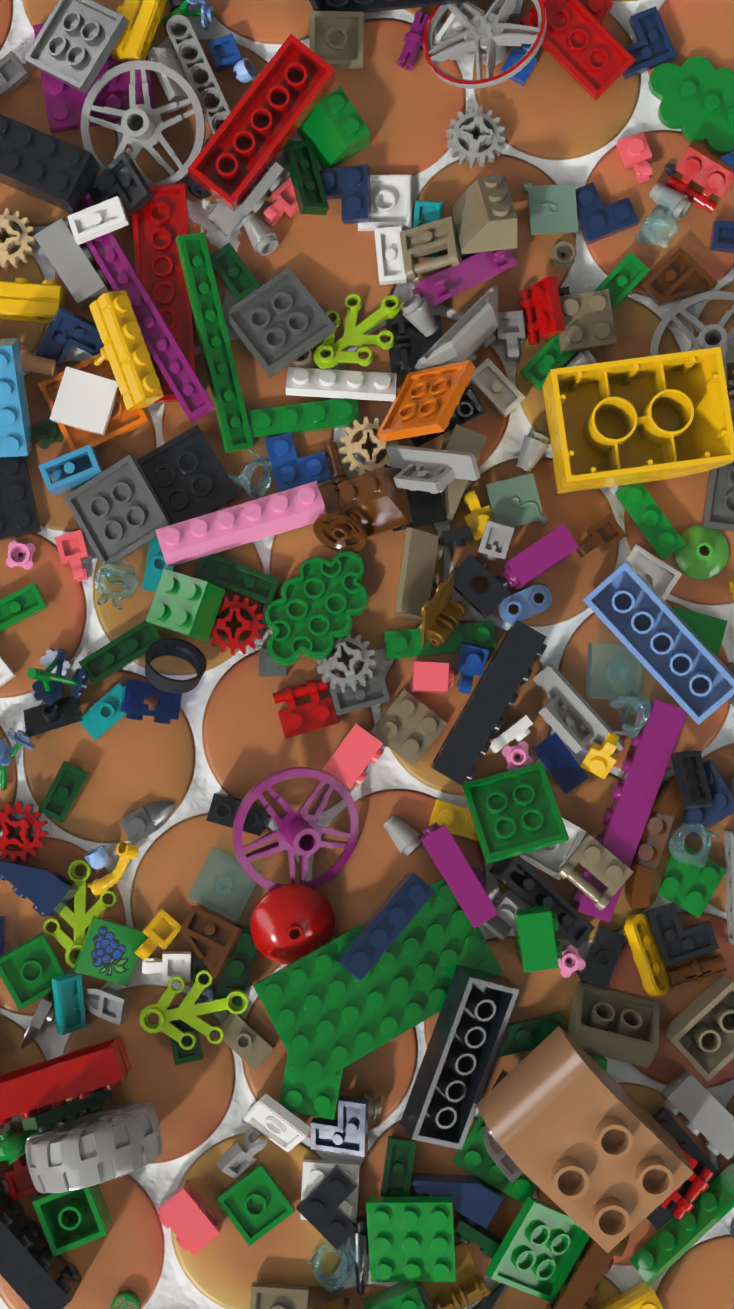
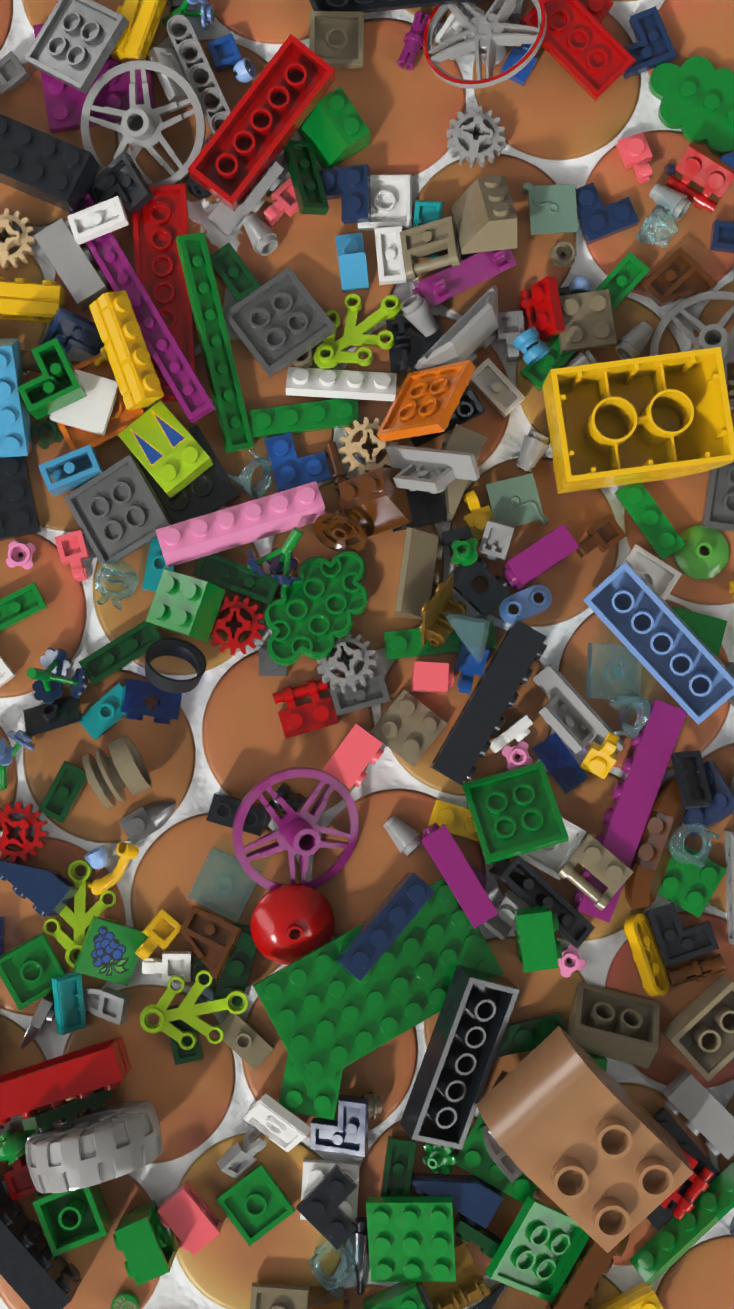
black plate [579,926,626,989] -> none
none -> green brick [17,337,87,420]
none -> dark tan wheel [82,735,152,809]
none -> green brick [113,1199,177,1286]
none -> lime slope [118,400,213,499]
none -> plant [246,527,303,588]
none -> black wheel [269,782,306,815]
none -> dark azure slope [335,232,369,292]
none -> green plant [422,1143,459,1175]
none -> clear light blue slope [443,611,490,664]
none -> green plate [451,538,478,566]
none -> dark azure wheel [512,326,550,366]
none -> light blue hinge [569,275,591,294]
none -> light grey cone [615,322,654,360]

